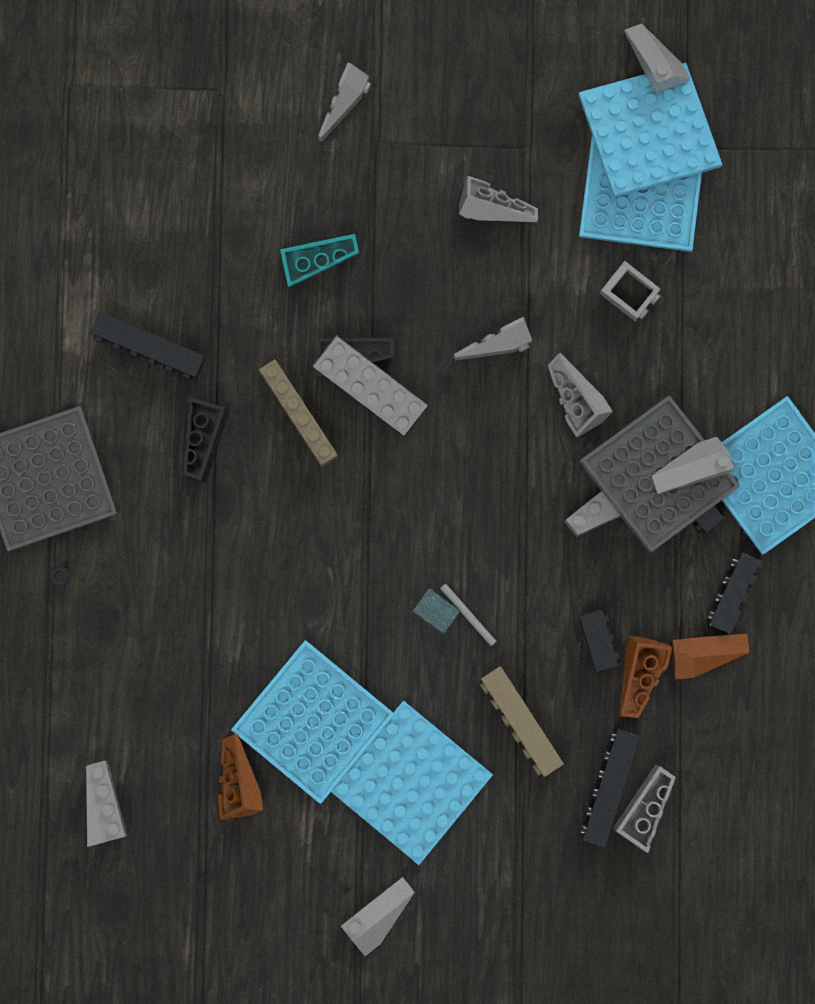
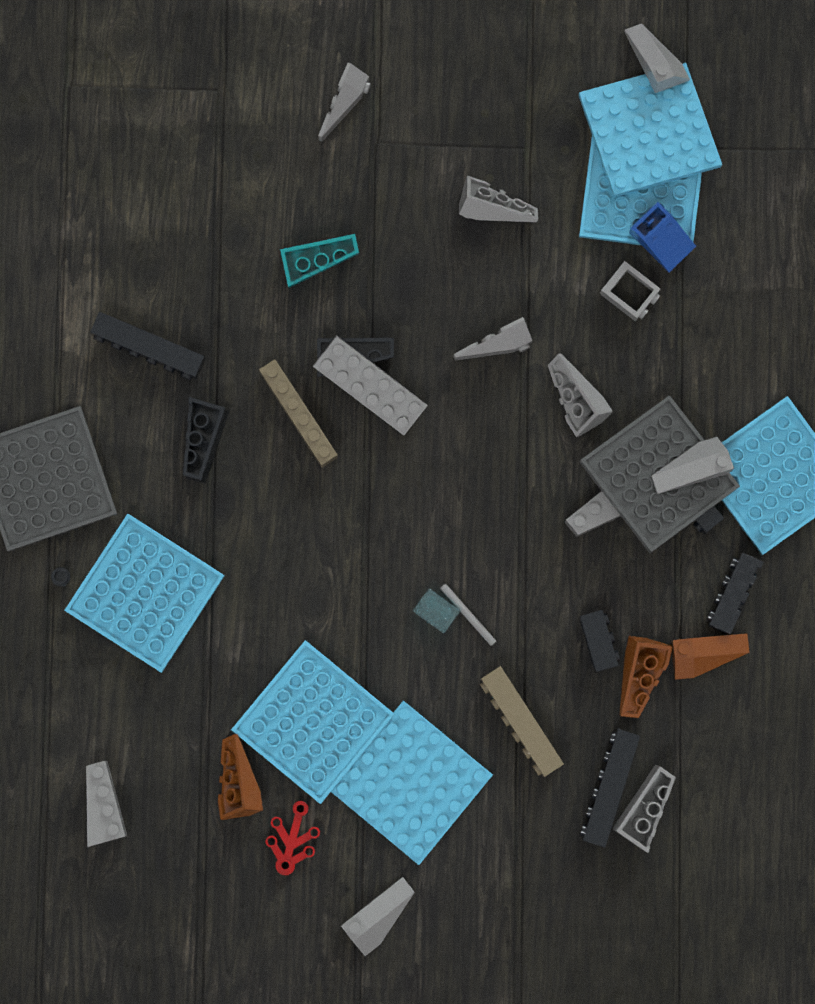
none -> medium azure plate [64,514,225,673]
none -> red plant [266,801,320,875]
none -> blue slope [629,202,696,272]

